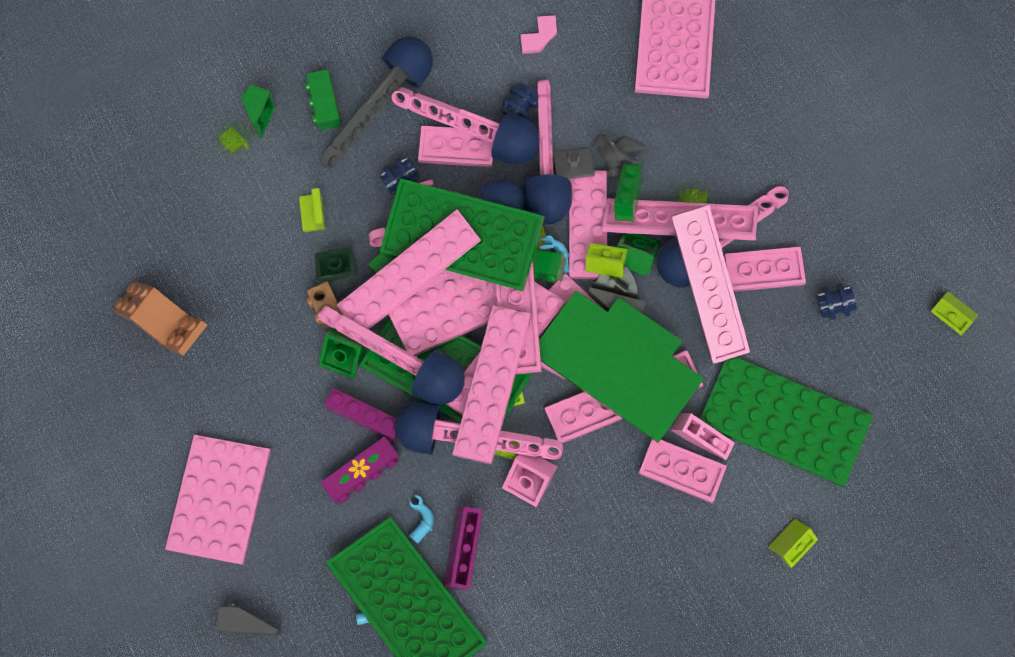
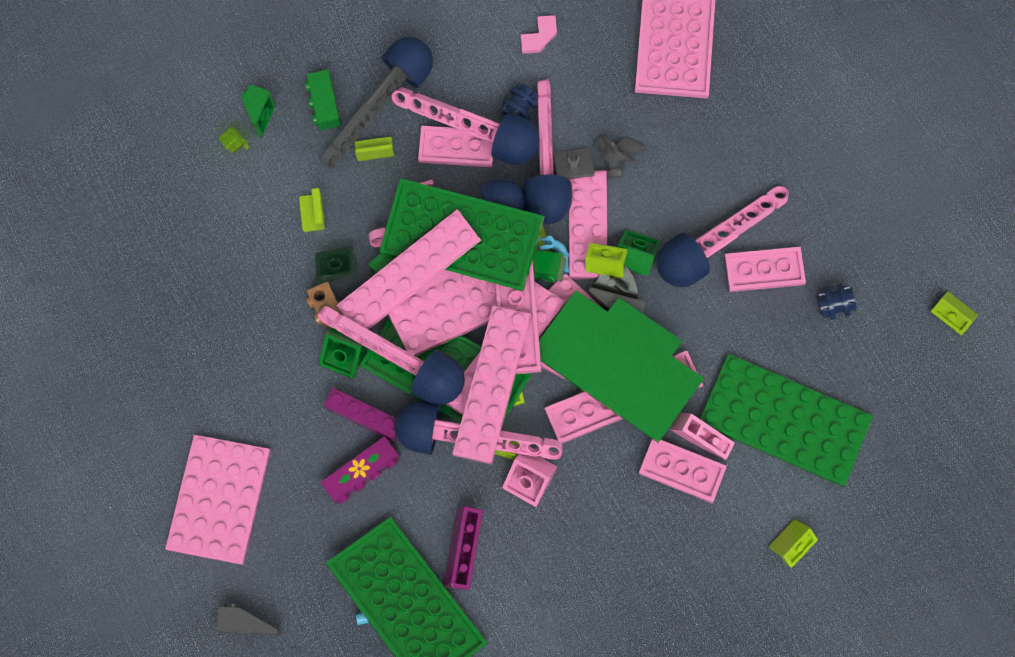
nougat bracket [112,281,207,356] -> none
dark blue piece [380,157,420,195] -> none
medium azure piece [409,495,434,544] -> none
bright pink plate [602,198,759,240] -> none
green brick [614,164,643,222] -> none
bright pink plate [671,204,750,364] -> none
clear neon green brick [679,188,709,203] -> none
none -> lime panel [355,137,394,161]

